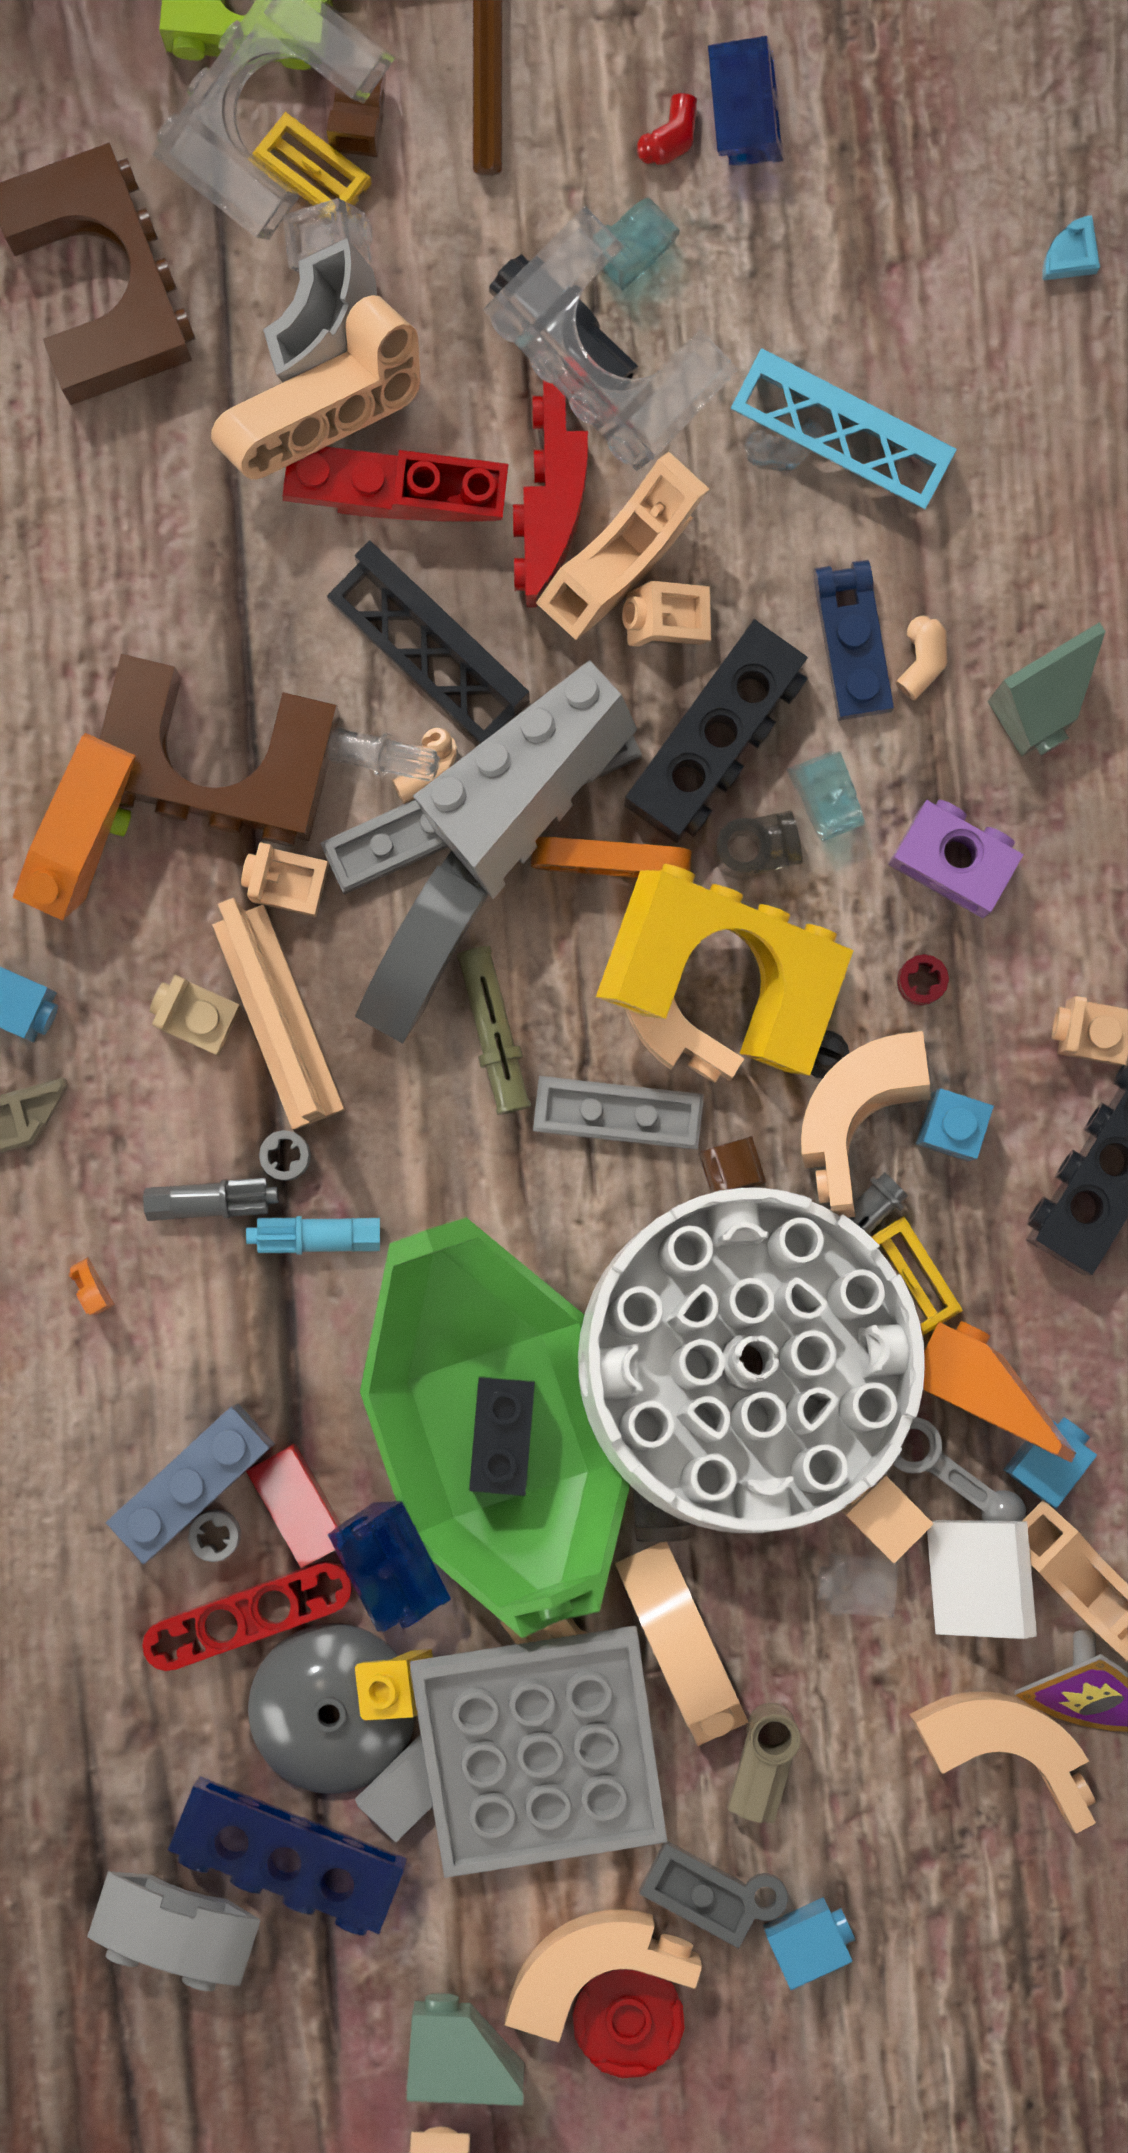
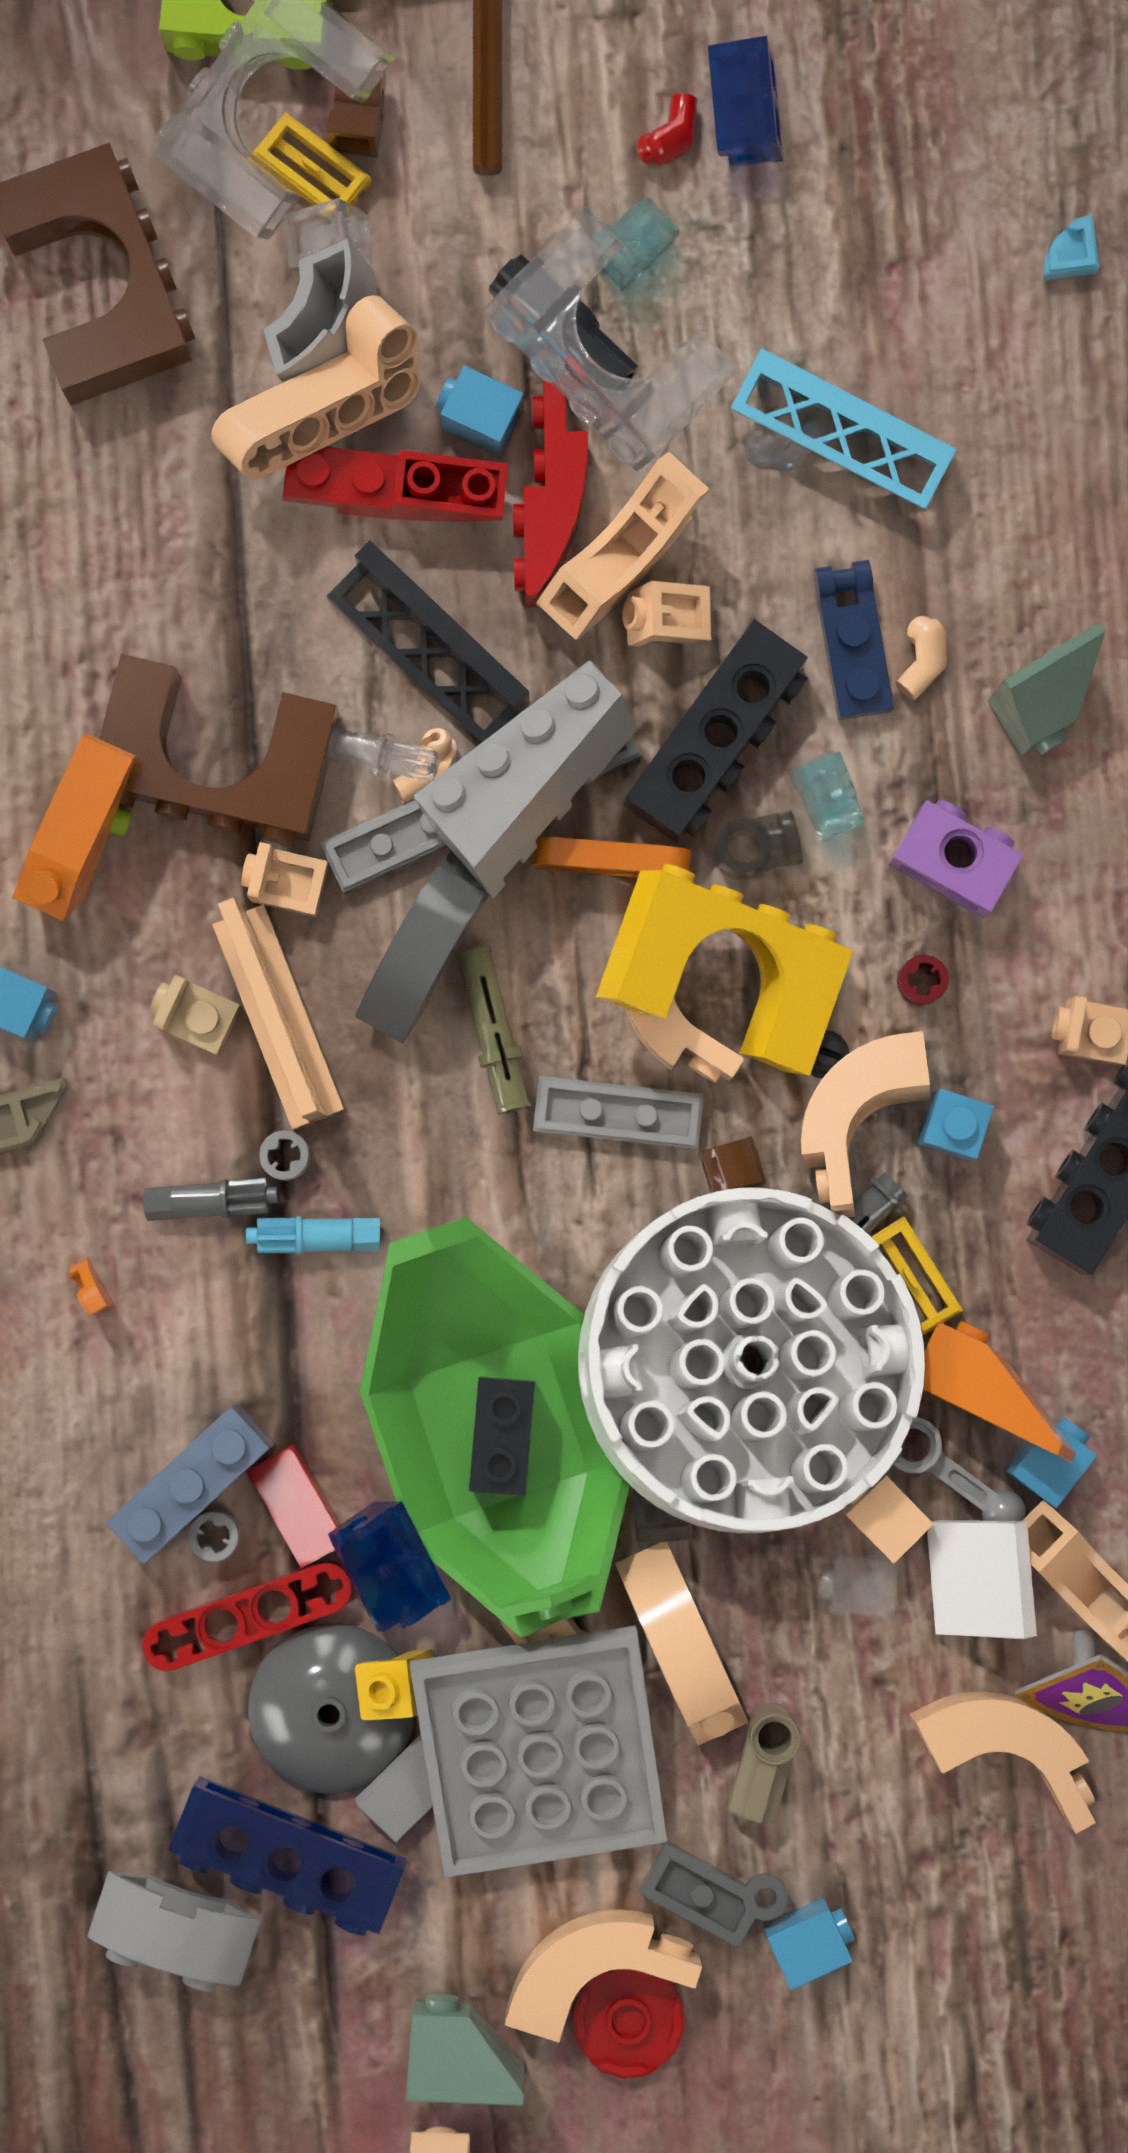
none -> dark azure brick [436,365,524,457]

